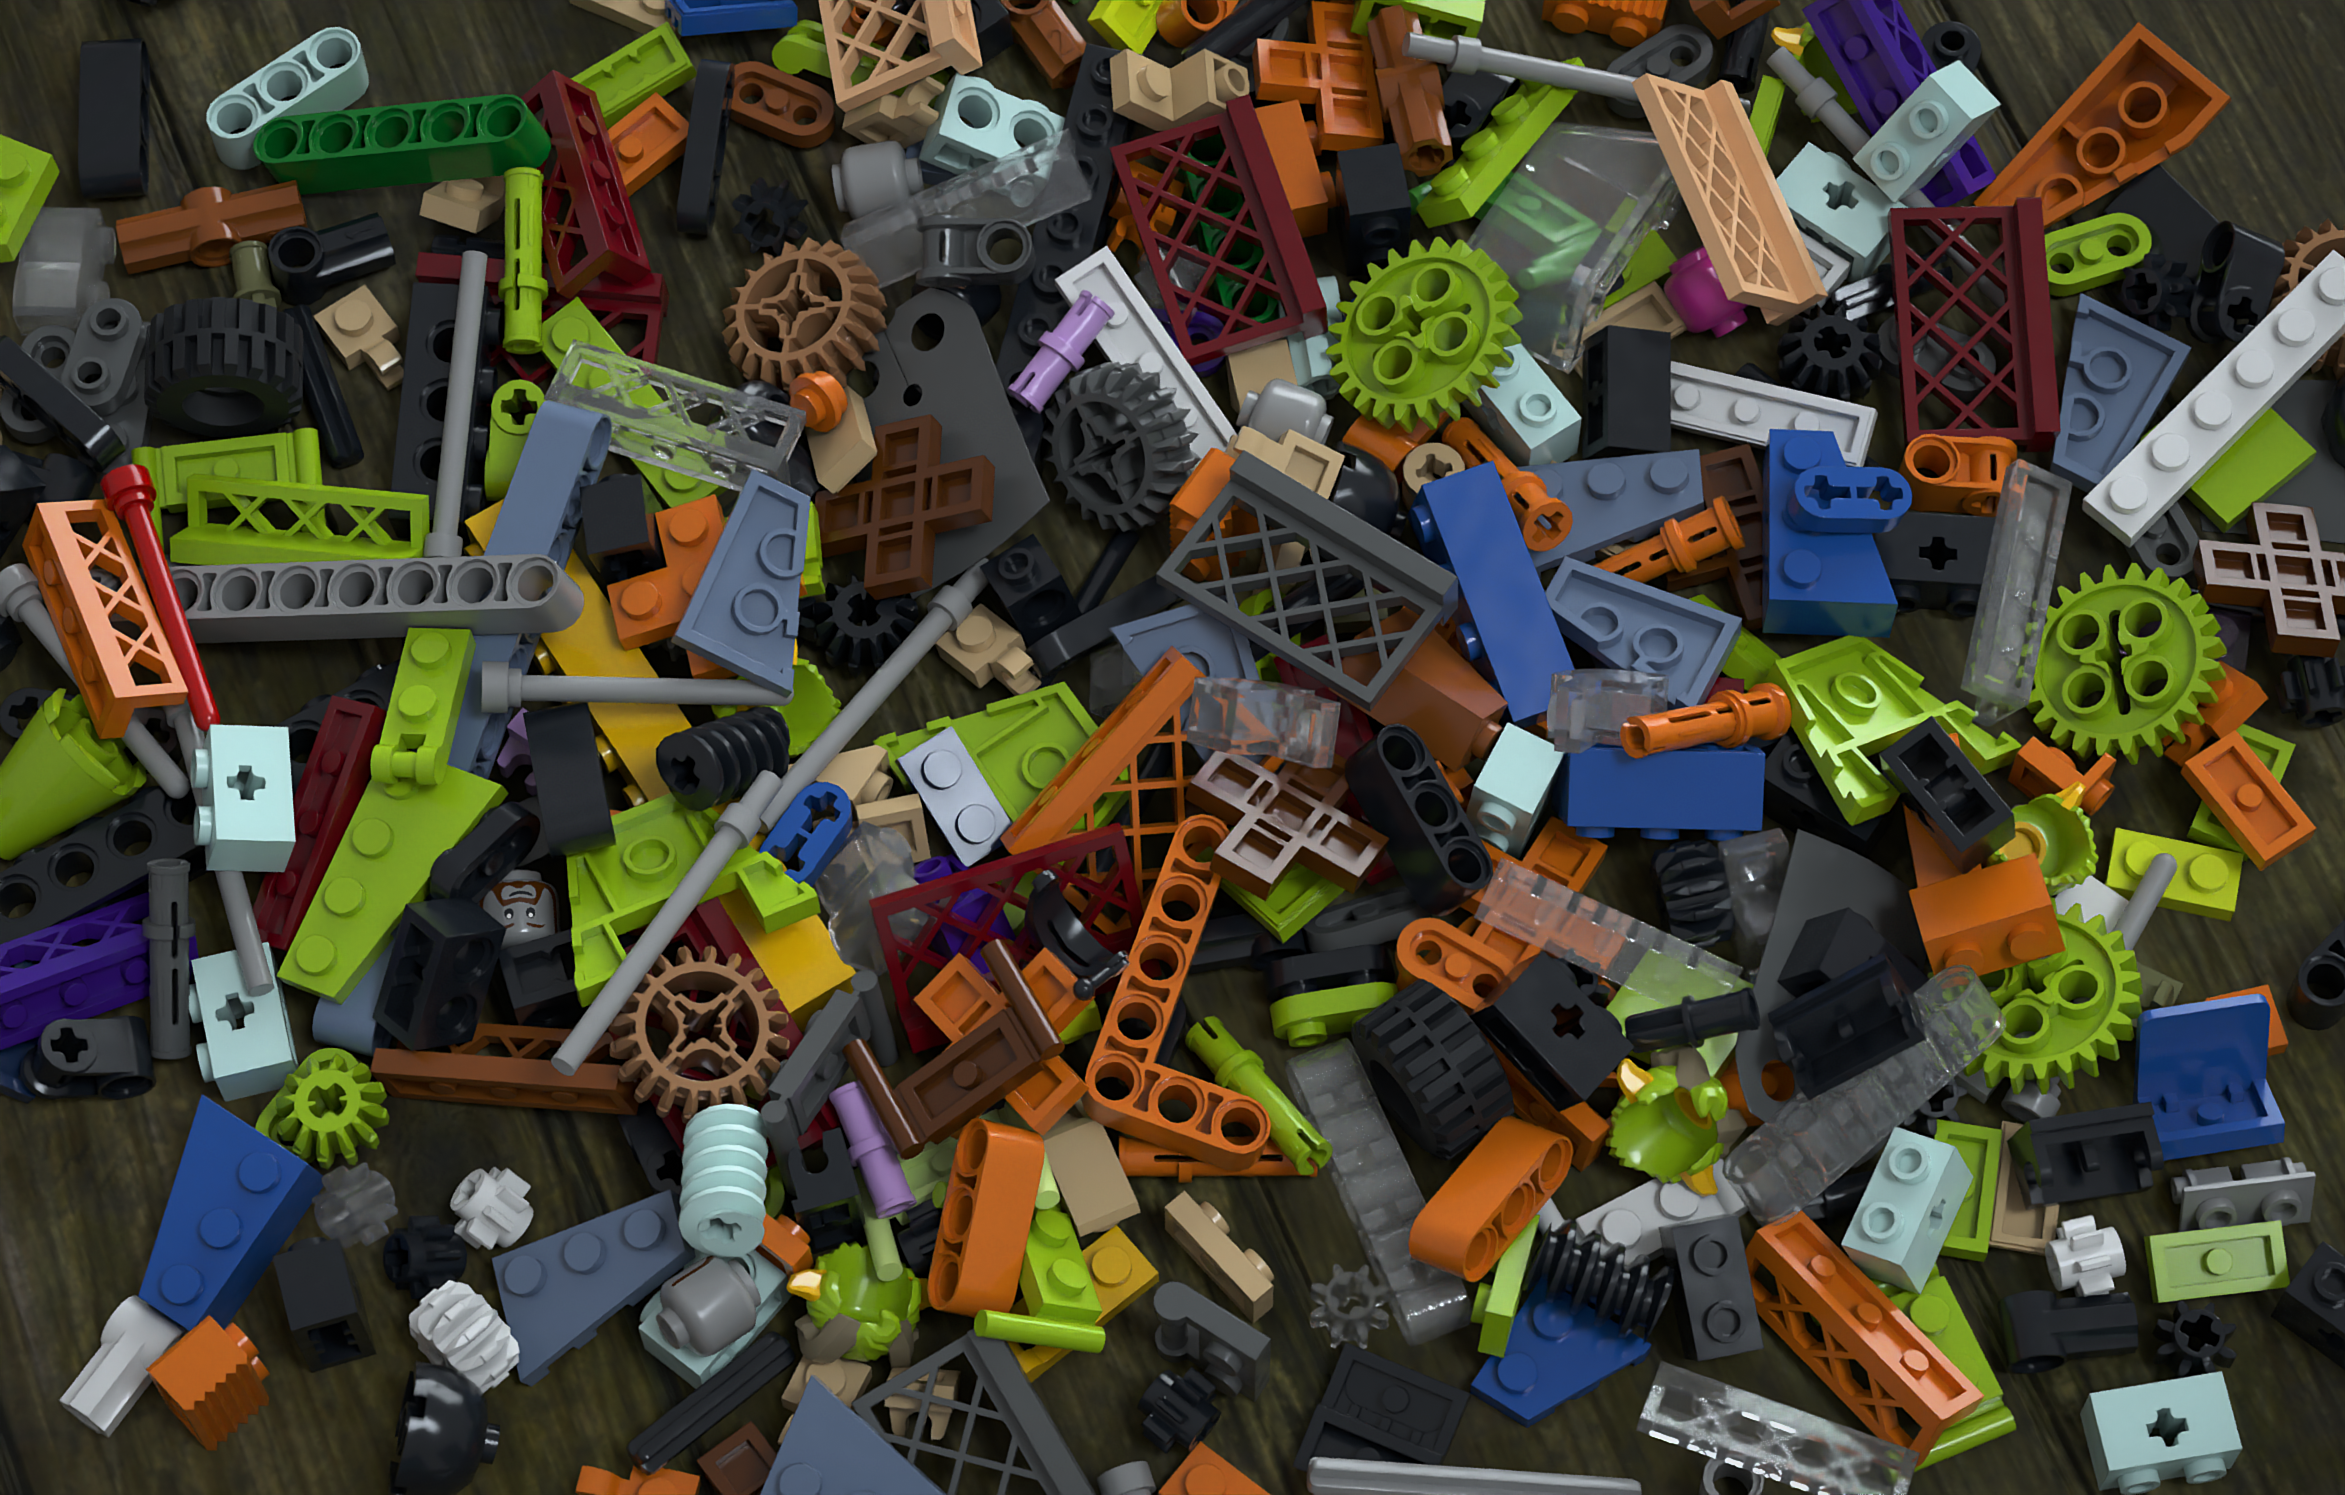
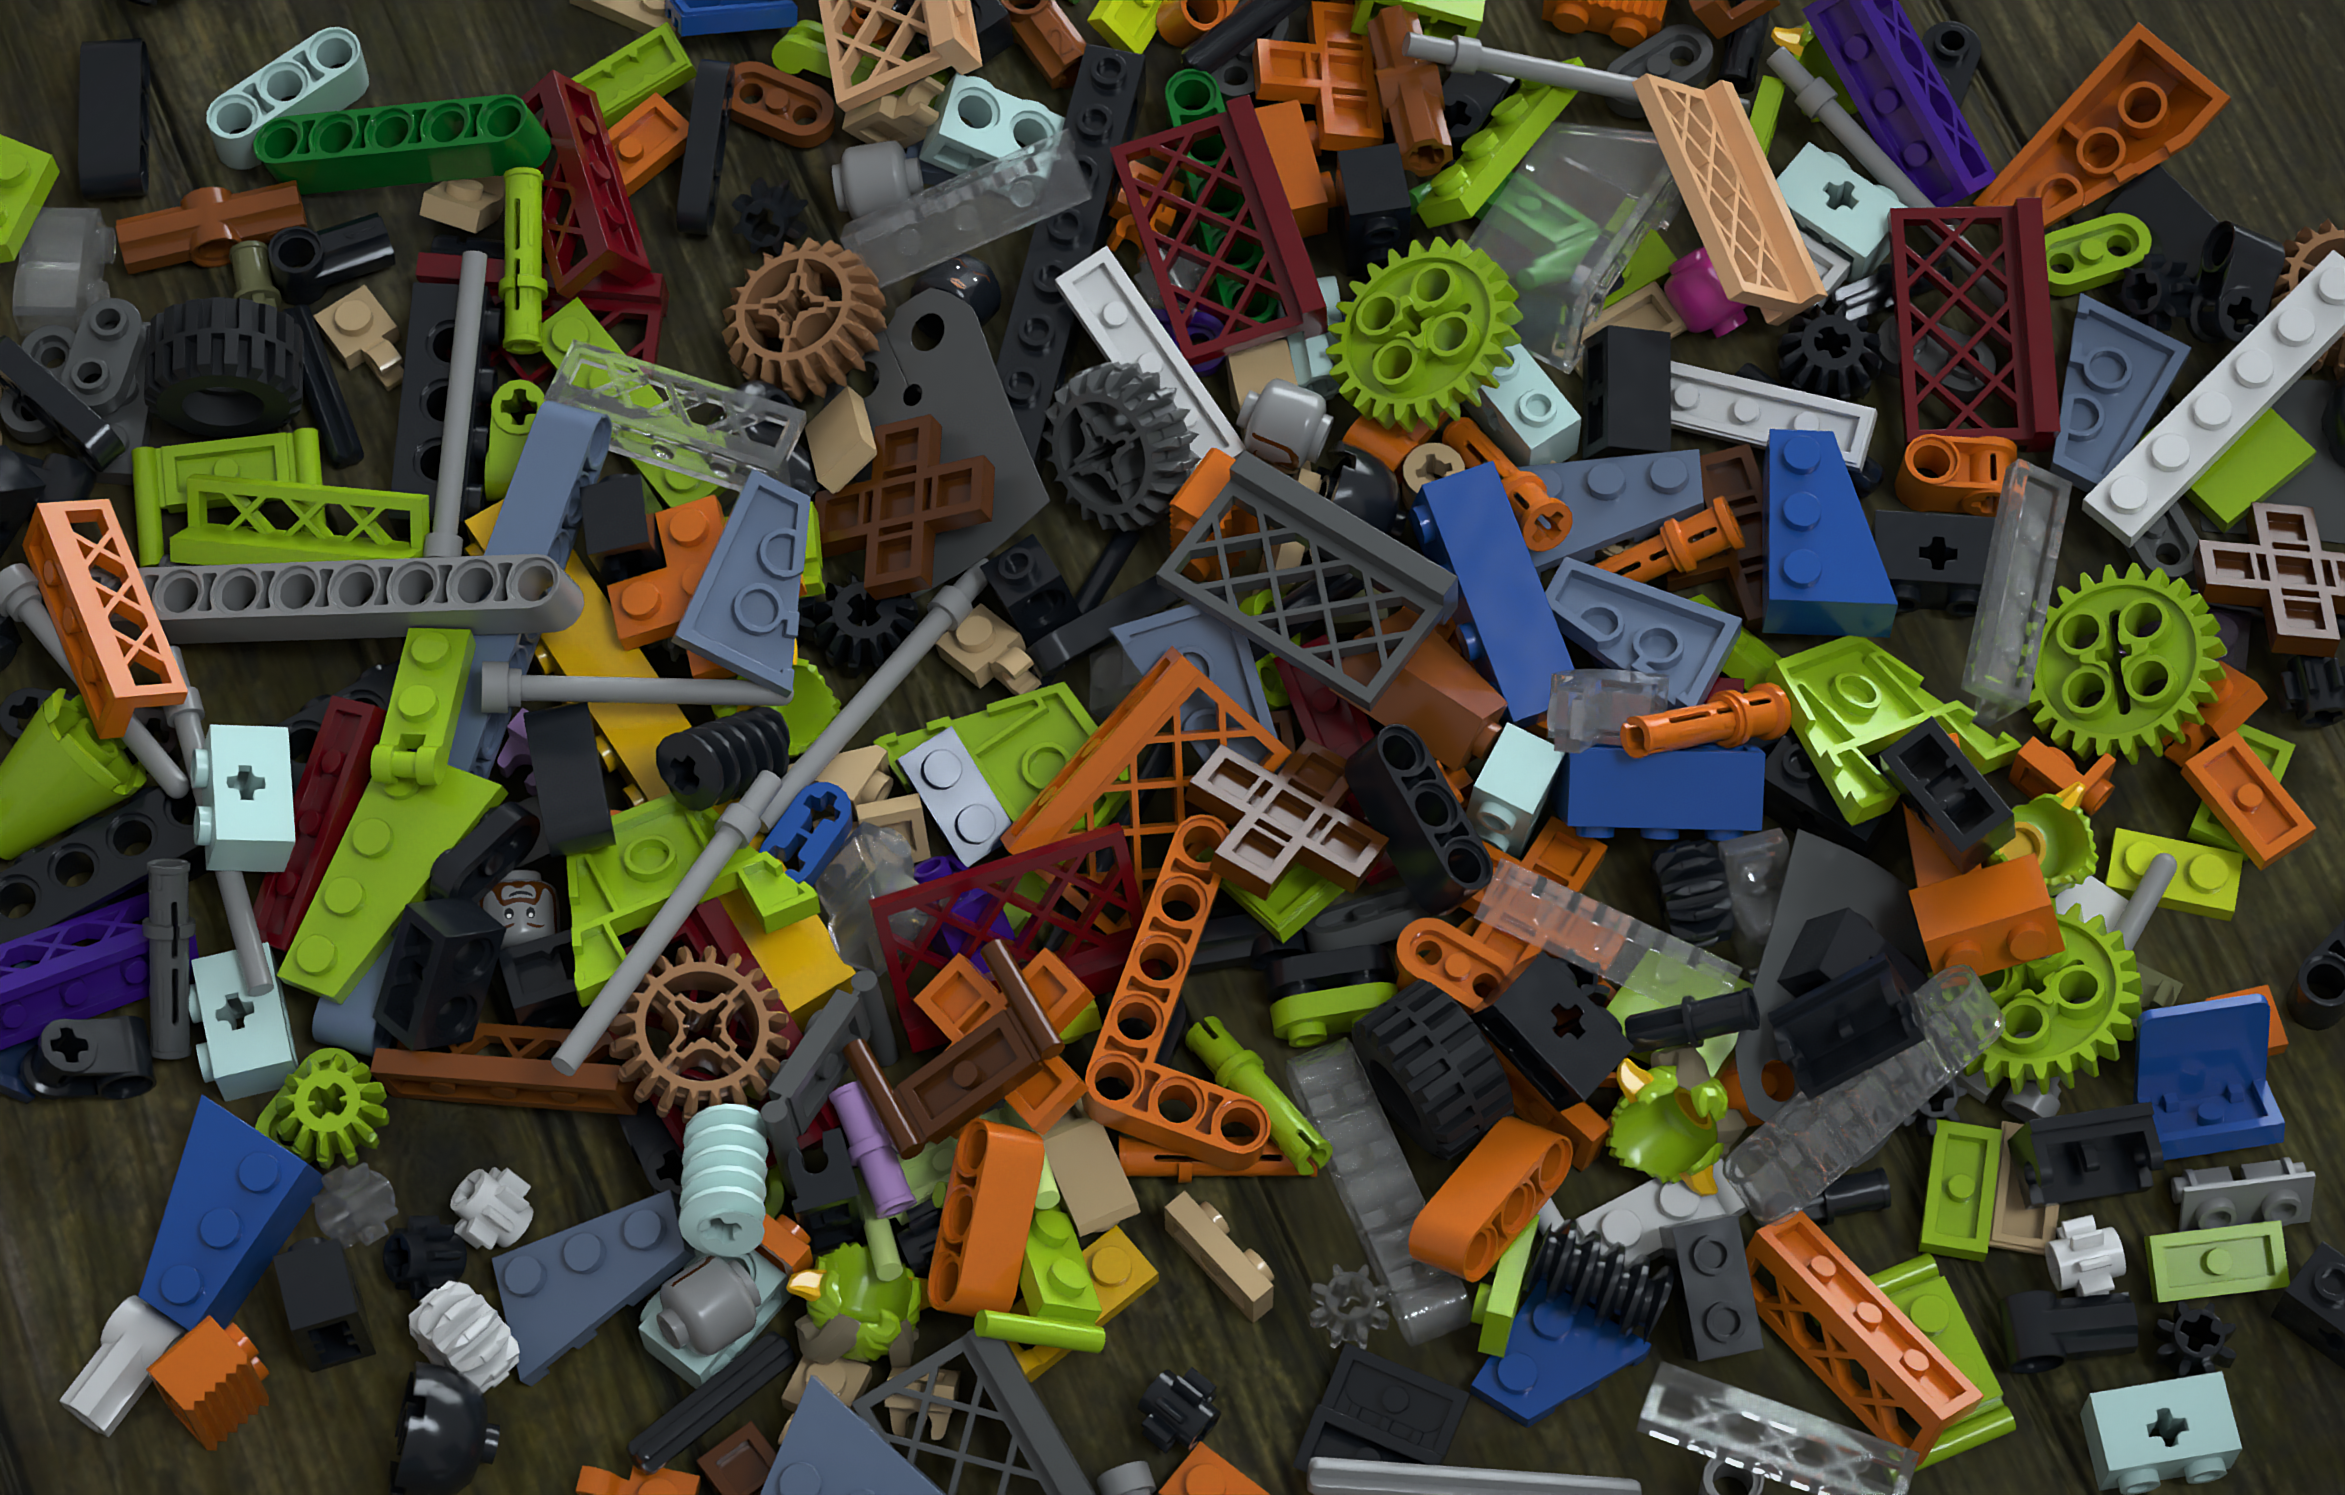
red piece [100,464,221,732] -> none
orange plate [789,371,848,432] -> none
dark grey piece [916,215,1036,288] -> none
lavender pin [1007,290,1115,414] -> none
black helmet [1024,868,1130,1001] -> none
tan slope [1110,48,1250,131] -> none
dark grey plate [1154,1282,1271,1402] -> none
clear brick [1186,677,1341,768] -> none
tan plate [1224,426,1345,499] -> none
blue beam [1786,466,1912,533] -> none
light aqua brick [1841,1126,1973,1295] -> none
light aqua brick [1852,60,2001,203] -> none

